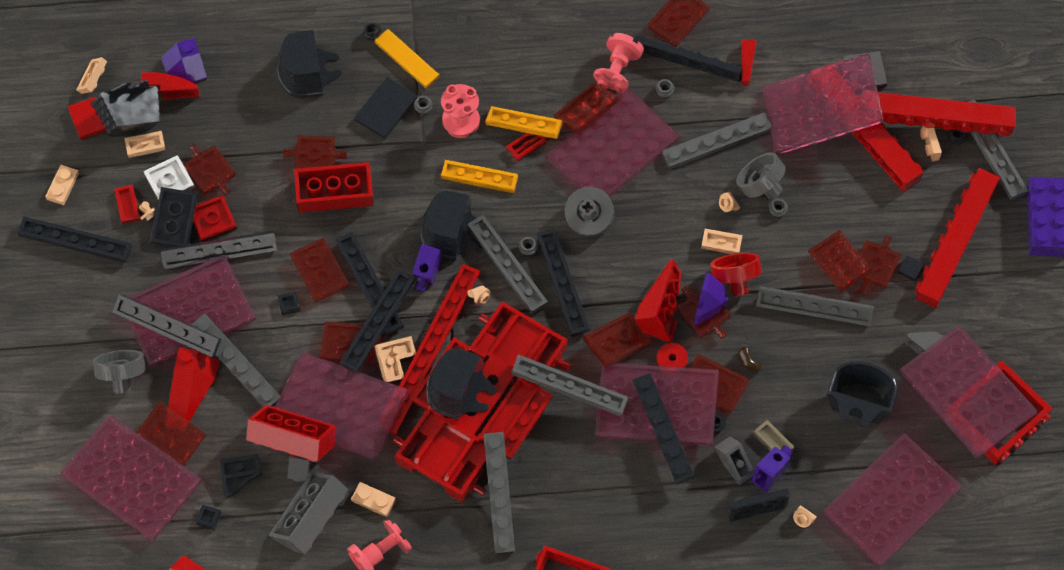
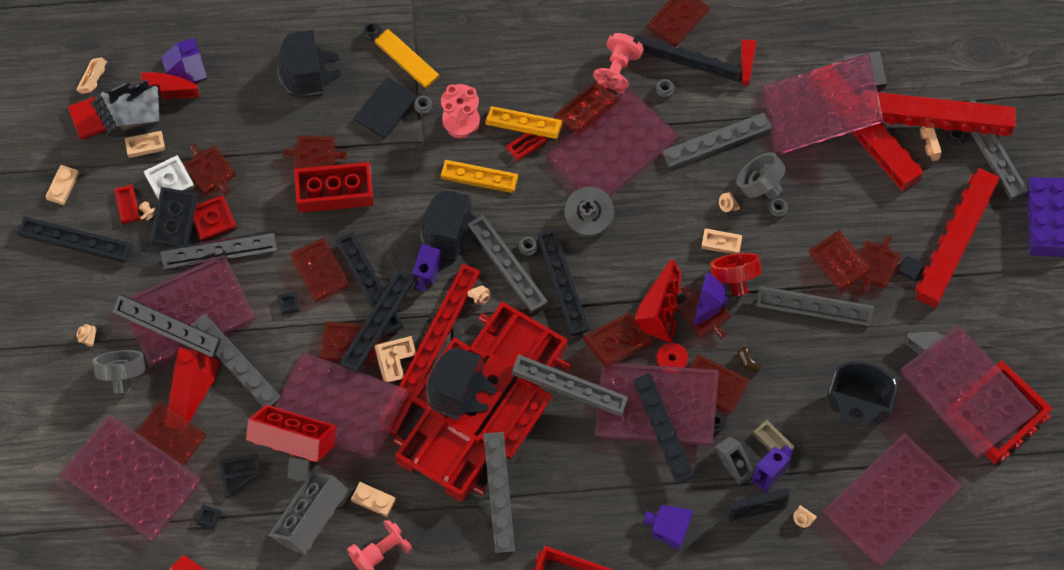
none -> light nougat plate [76,324,97,347]
none -> dark purple torso [643,505,693,551]

